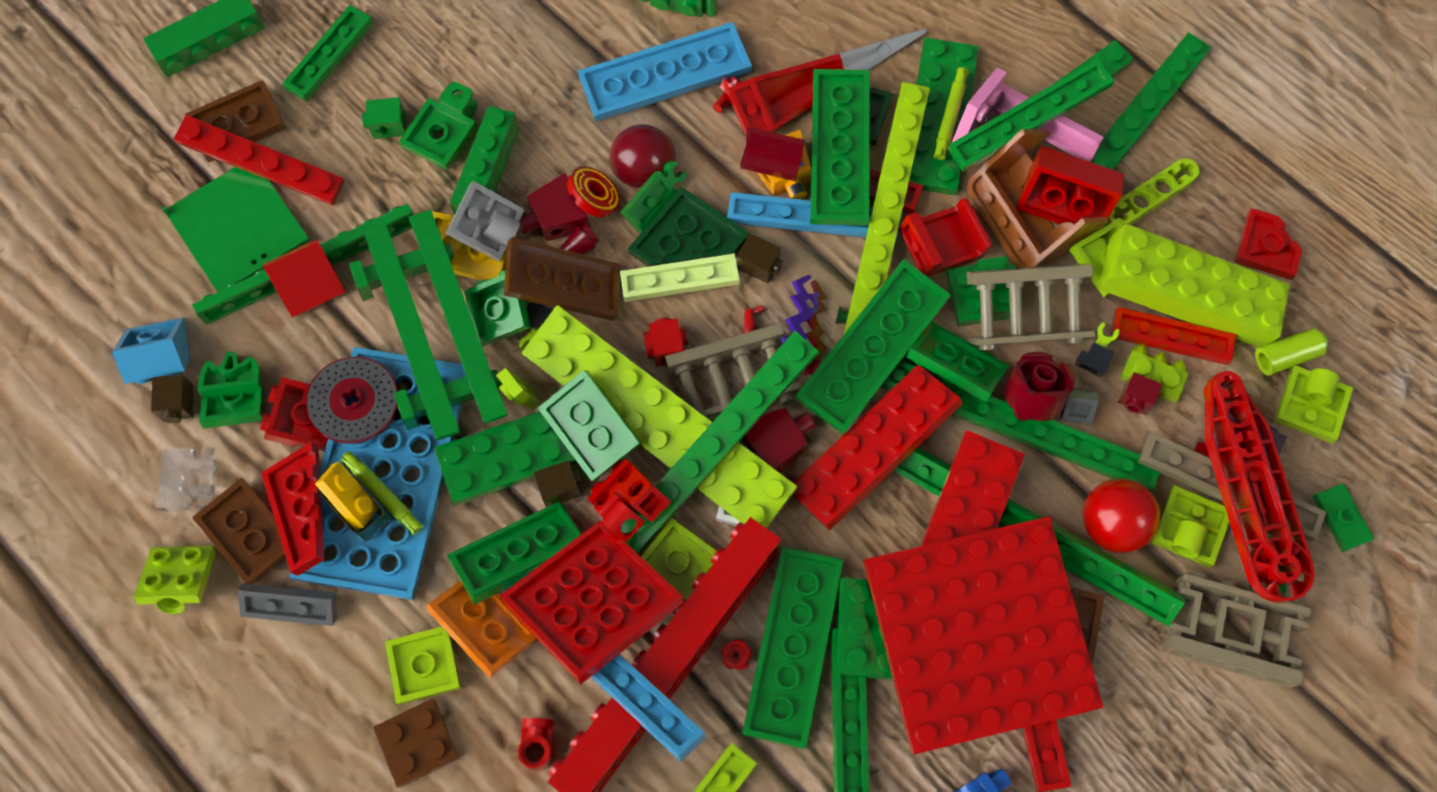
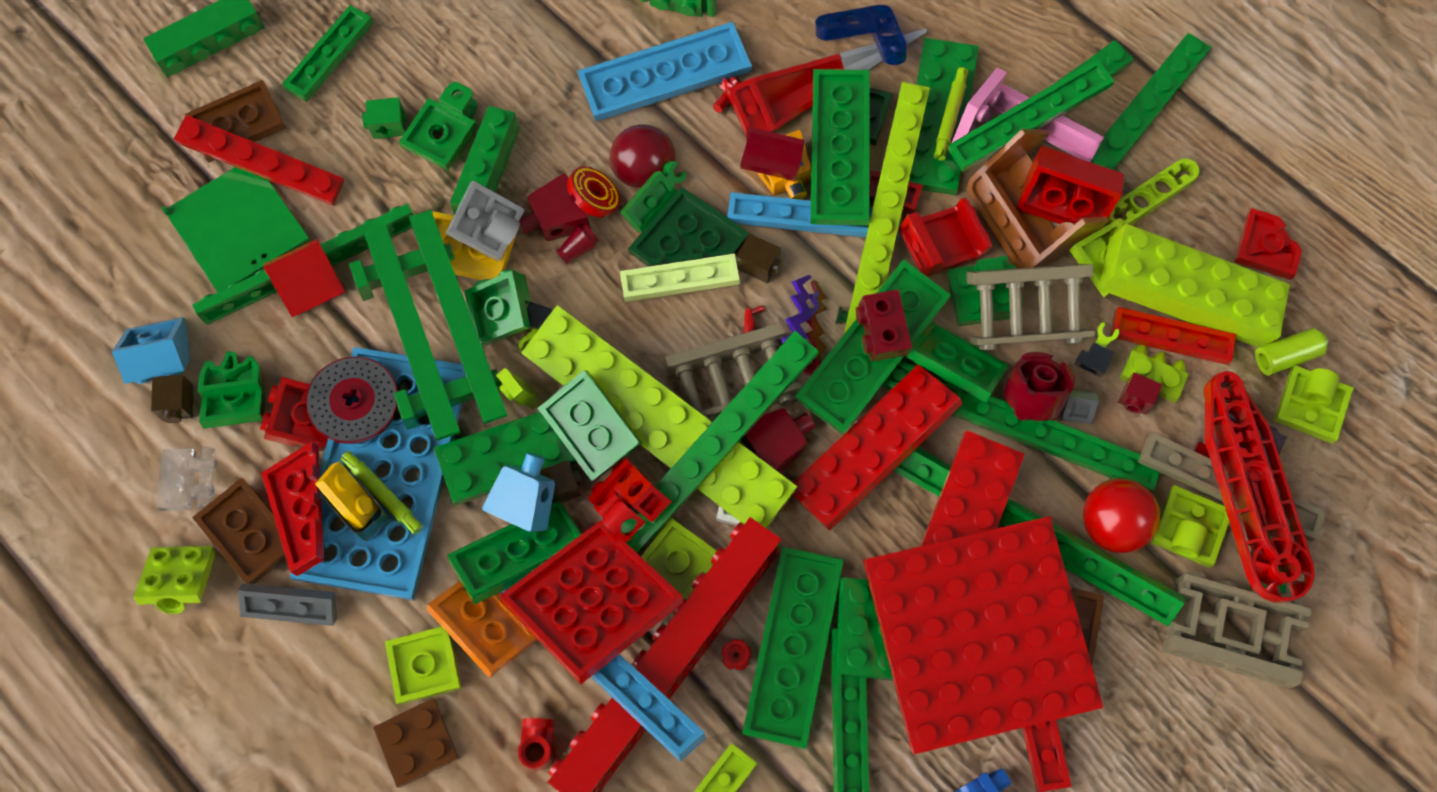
reddish brown plate [504,237,620,321] -> none
red brick [643,317,688,367] -> none
green plate [1312,483,1374,553] -> none
none -> torso [482,452,555,532]
none -> clear blue beam [815,5,907,65]
none -> dark red brick [856,289,912,362]

